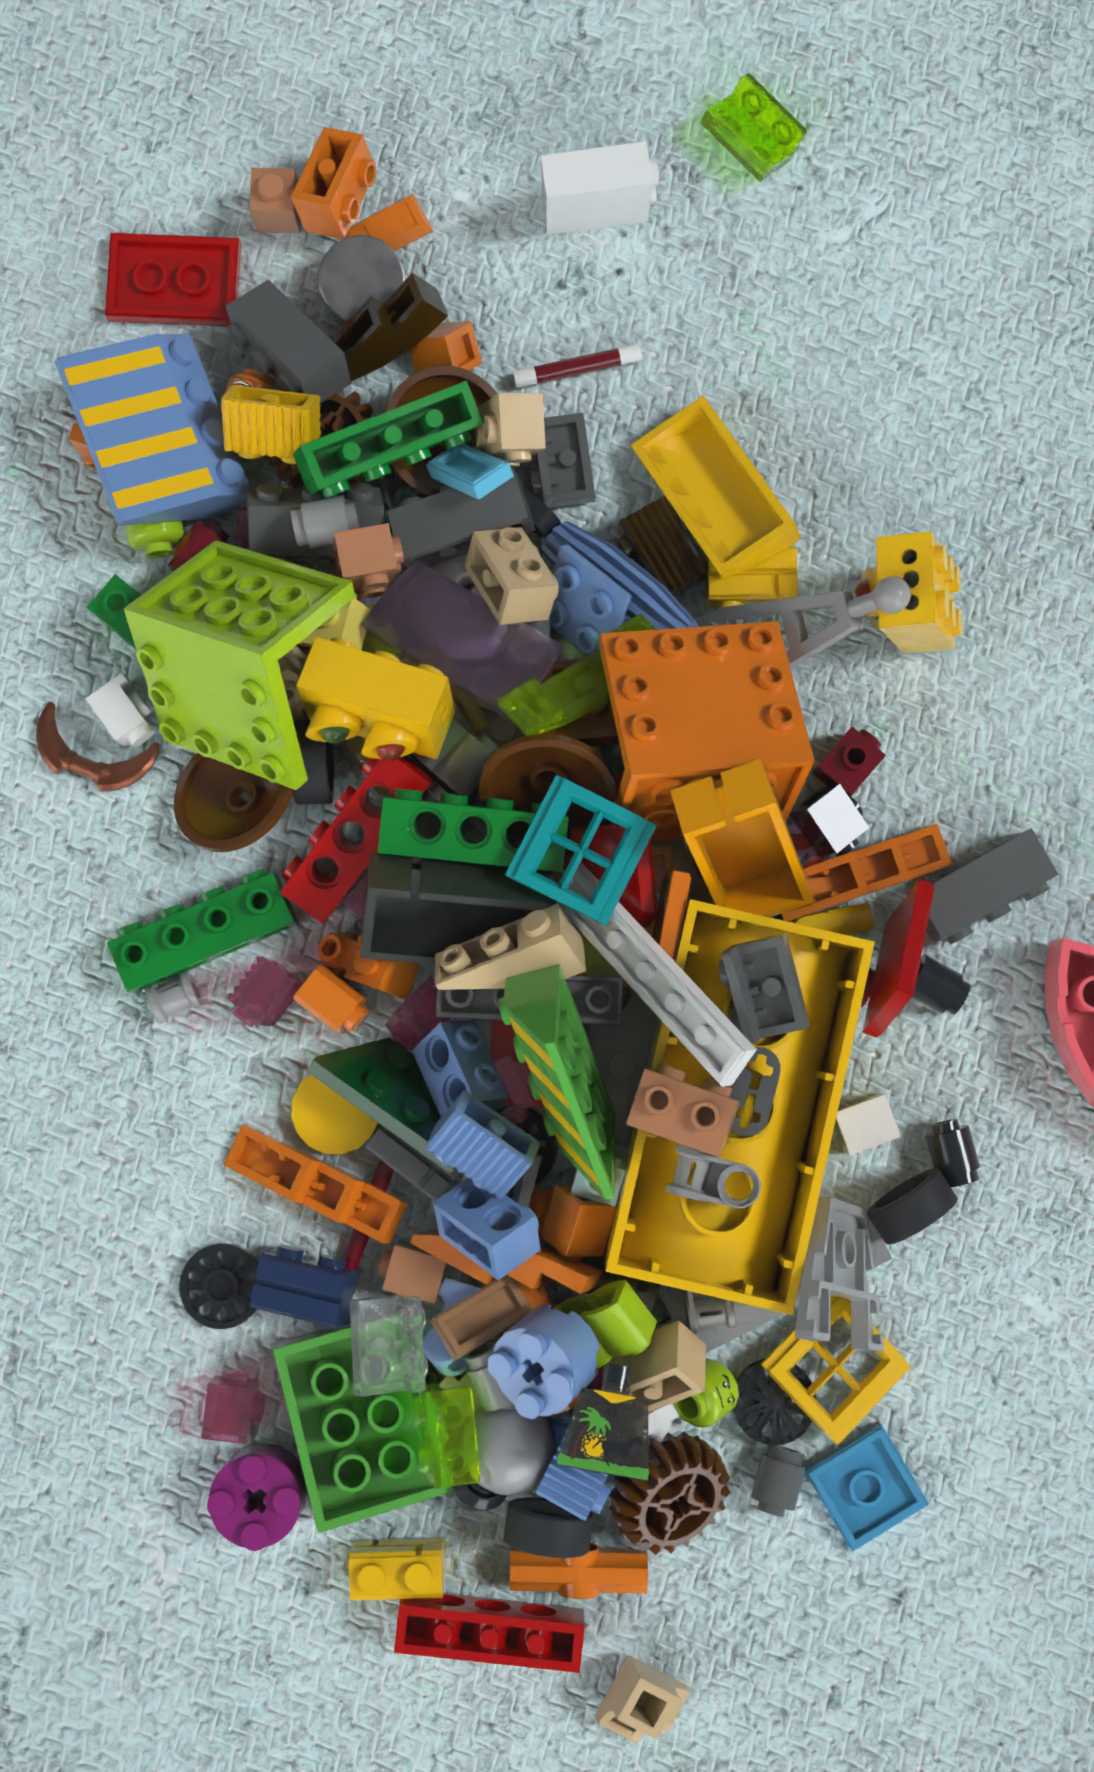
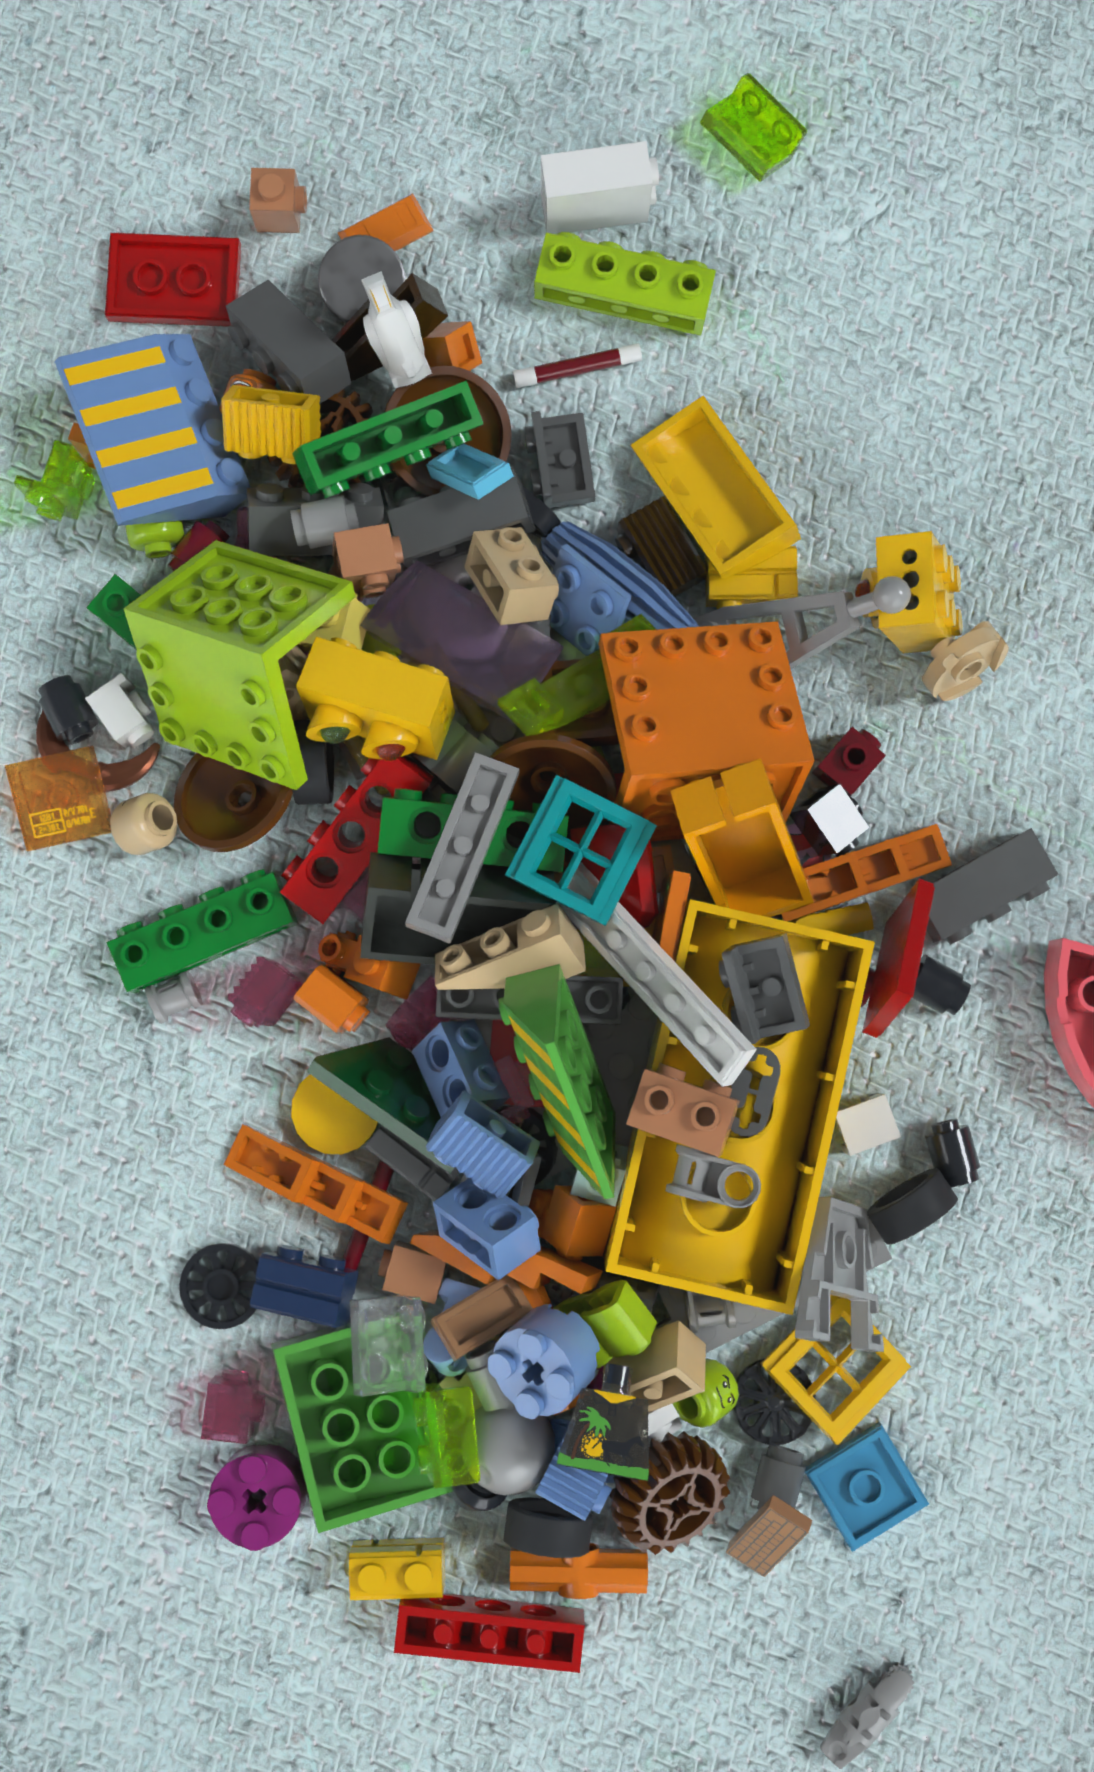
orange brick [290,127,376,239] -> none
tan brick [471,393,546,468] -> none
tan brick [595,1655,690,1744] -> none
none -> clear orange tile [5,745,111,852]
none -> clear neon green bracket [13,440,95,521]
none -> black brick [38,675,98,744]
none -> tan head [110,793,178,855]
none -> white animal [361,271,432,389]
none -> light grey plate [405,752,519,944]
none -> lime brick [534,232,716,336]
none -> medium nougat tile [726,1495,812,1577]
none -> light grey hinge [820,1662,914,1769]
none -> tan plate [922,621,1009,701]

